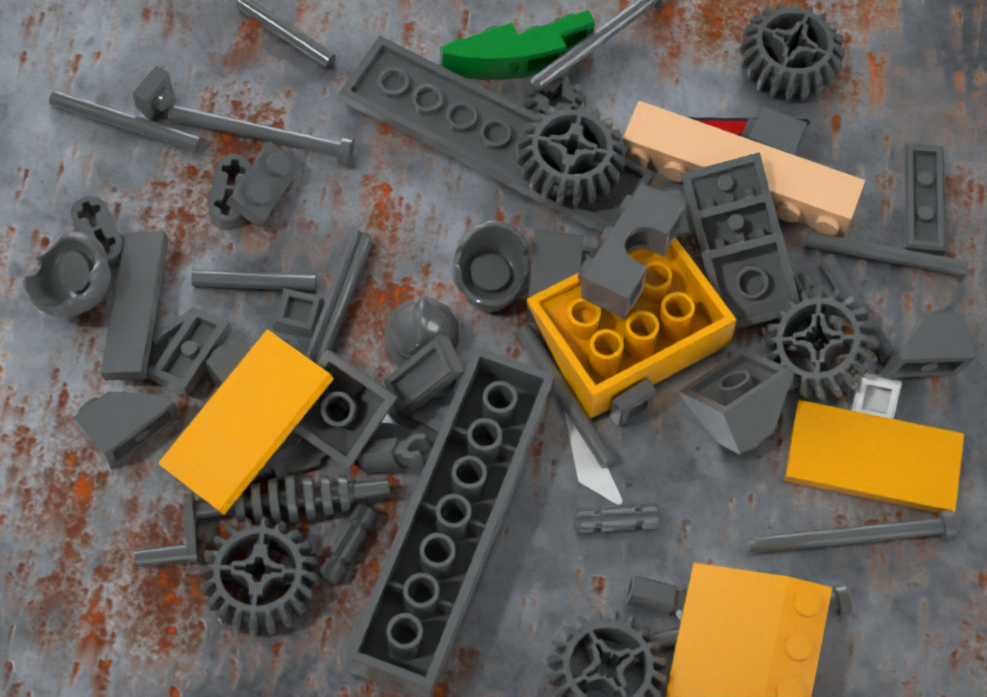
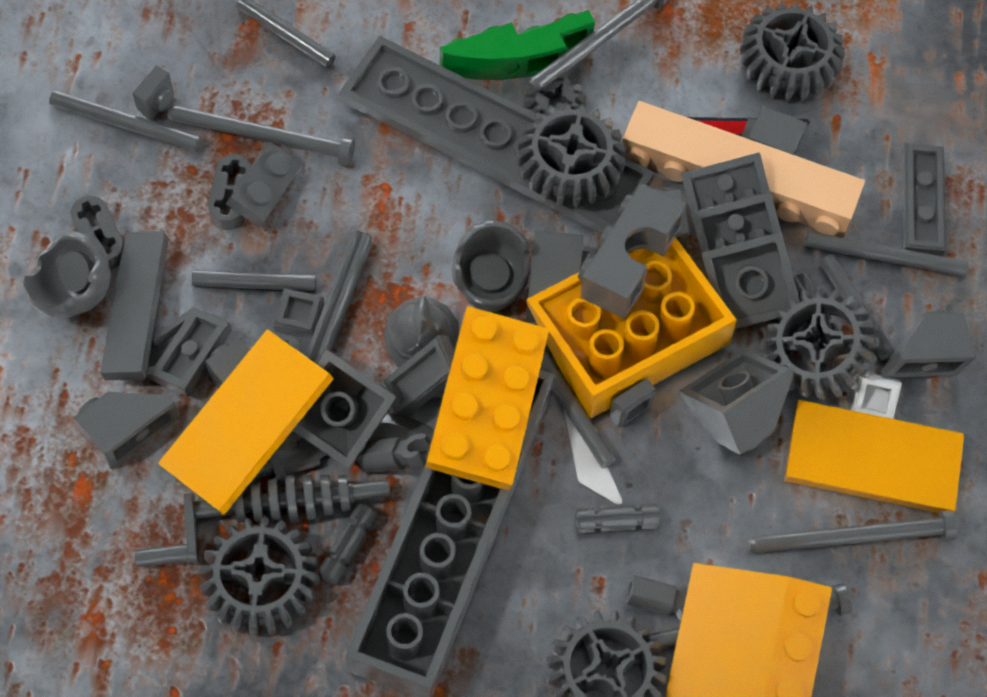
none -> light orange plate [424,306,549,491]

